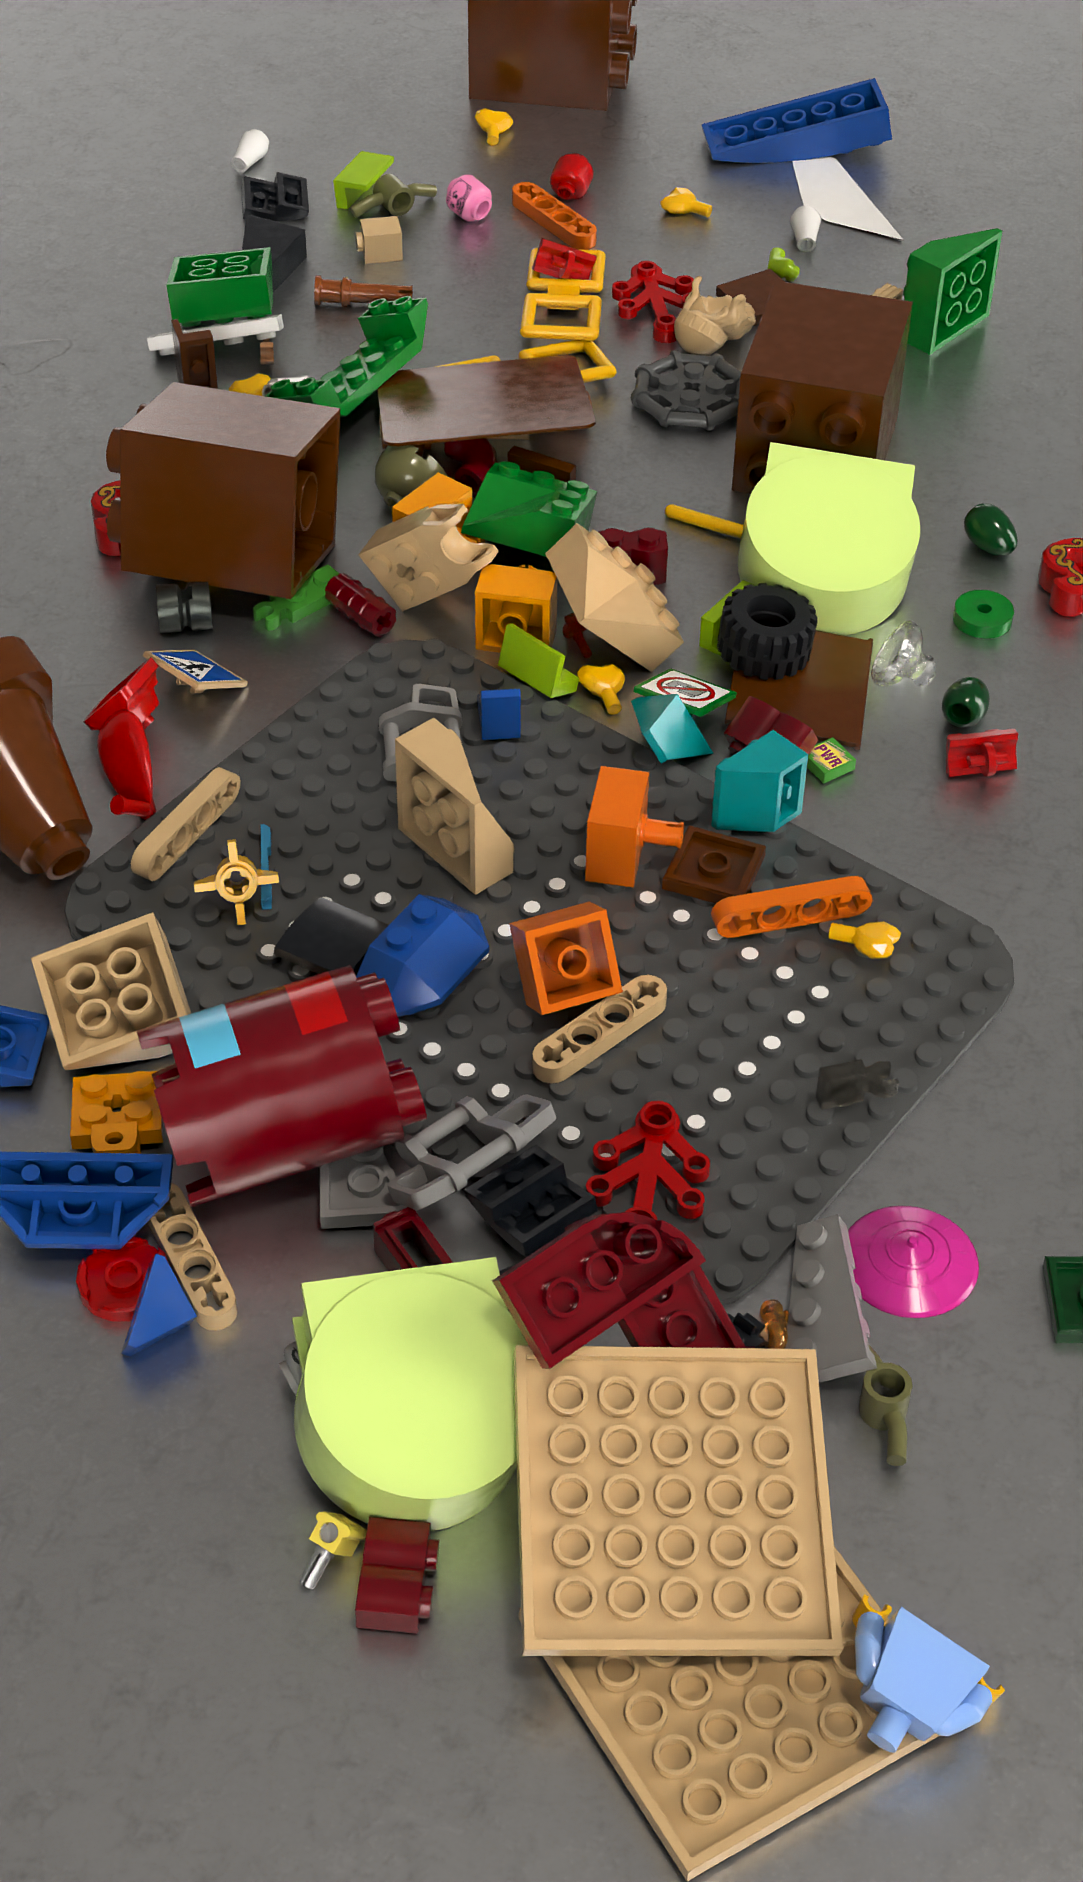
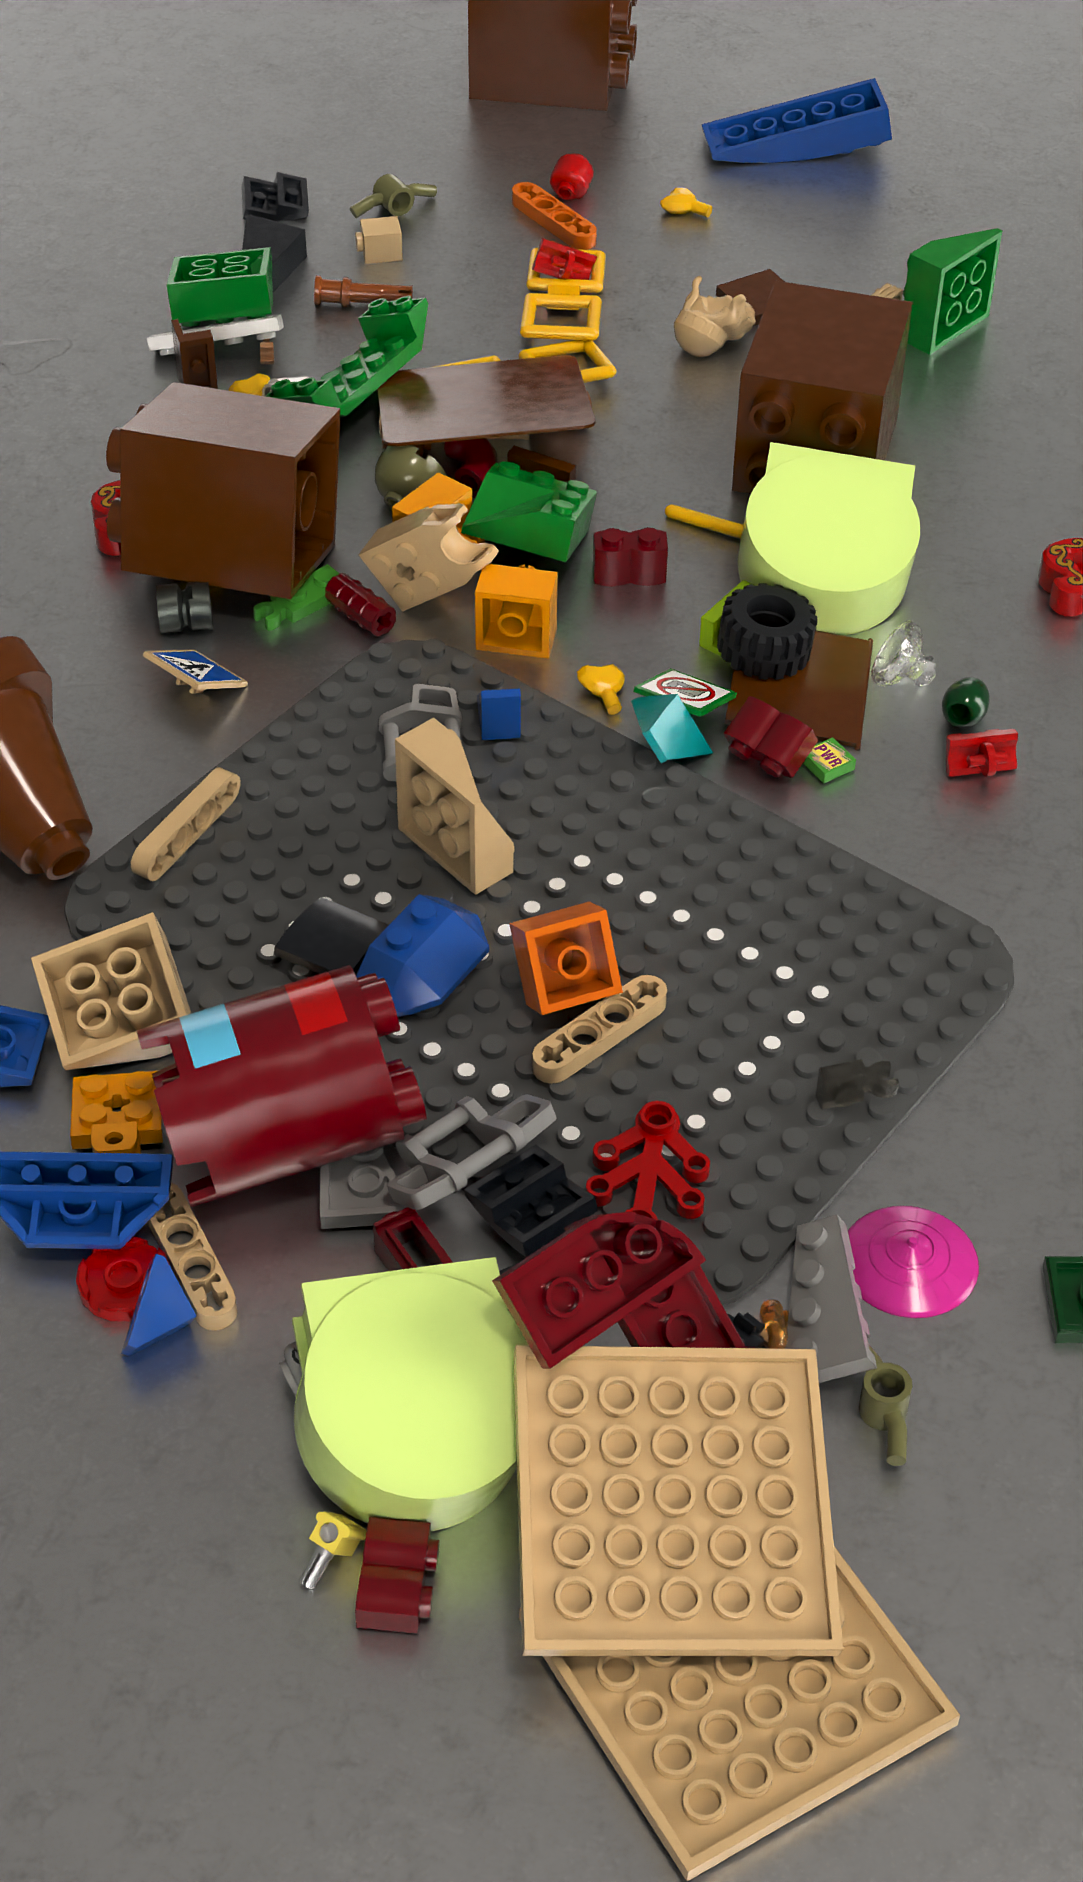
red piece [83,657,159,820] -> none
yellow brick [194,839,279,925] -> none
white cone [231,129,269,173] -> none
dark azure piece [261,824,272,910] -> none
lime panel [333,151,394,210] -> none
bright pink head [446,175,492,222] -> none
yellow rock [475,108,513,146] -> none
lime panel [498,623,579,698] -> none
tan slope [545,523,684,672] -> none
clear red hand [562,612,592,658] -> none
orange brick [585,766,684,888] -> none
red plant [612,261,694,343] -> none
dark grey plate [630,350,741,431] -> none
reddish brown tile [662,825,766,904] -> none
teal slope [711,730,808,832] -> none
orange beam [711,876,873,938] -> none
lime arm [768,247,800,282] -> none
white cone [790,206,821,252] -> none
white sticker [792,156,903,240] -> none
yellow rock [829,921,901,959] -> none
light blue torso [852,1594,1005,1753] -> none
green piece [953,590,1014,639] -> none
dark green animal [964,503,1018,556] -> none

